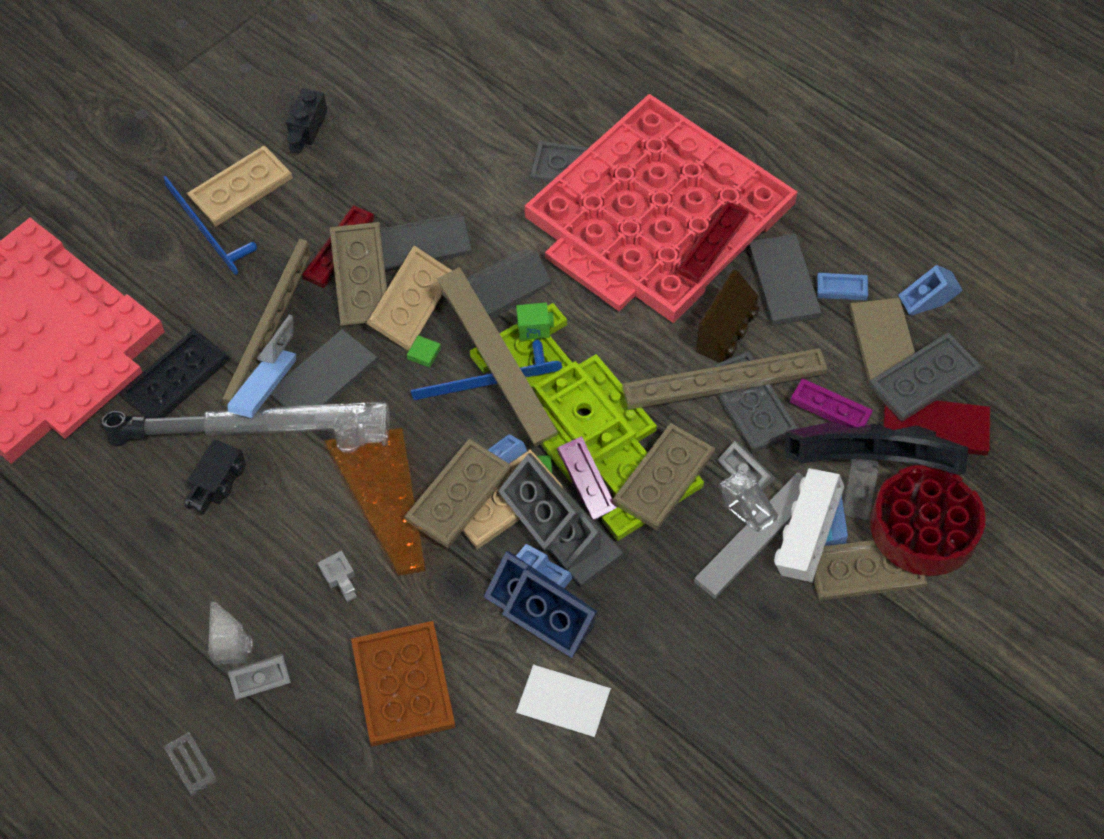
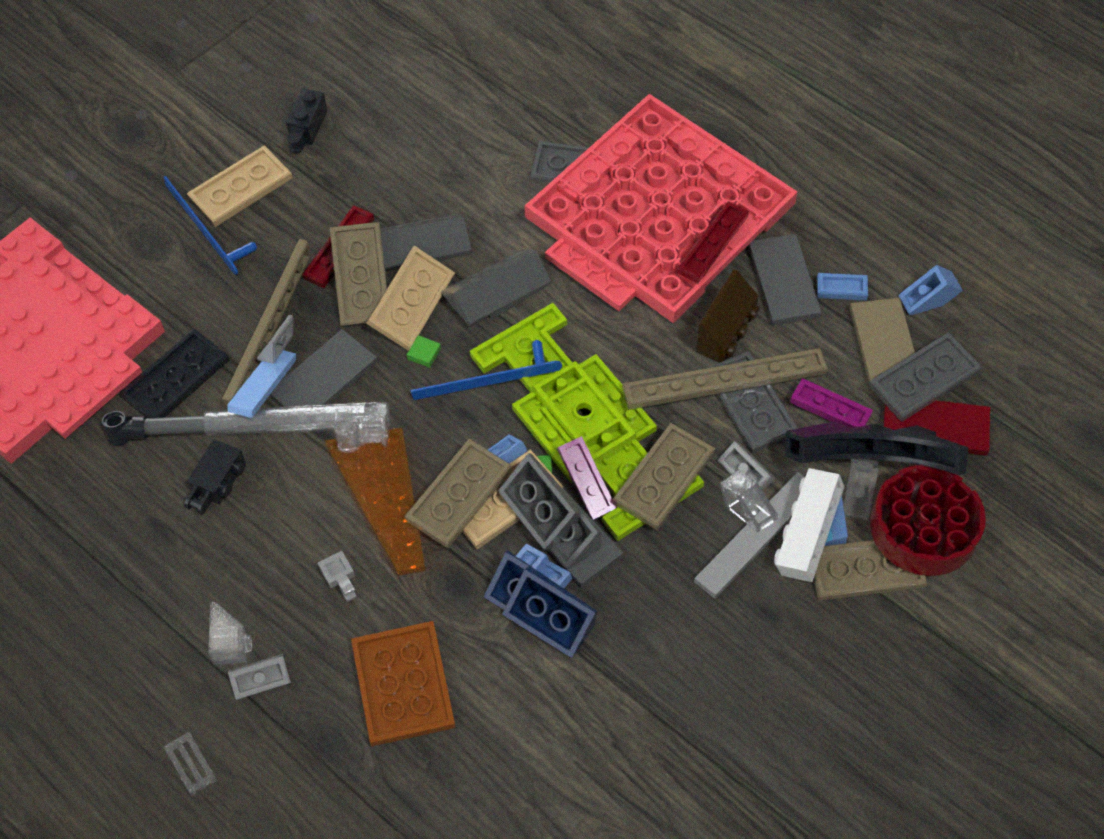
dark tan tile [437,267,558,447] -> none
bright green brick [516,302,554,340] -> none
white sticker [516,665,611,737] -> none

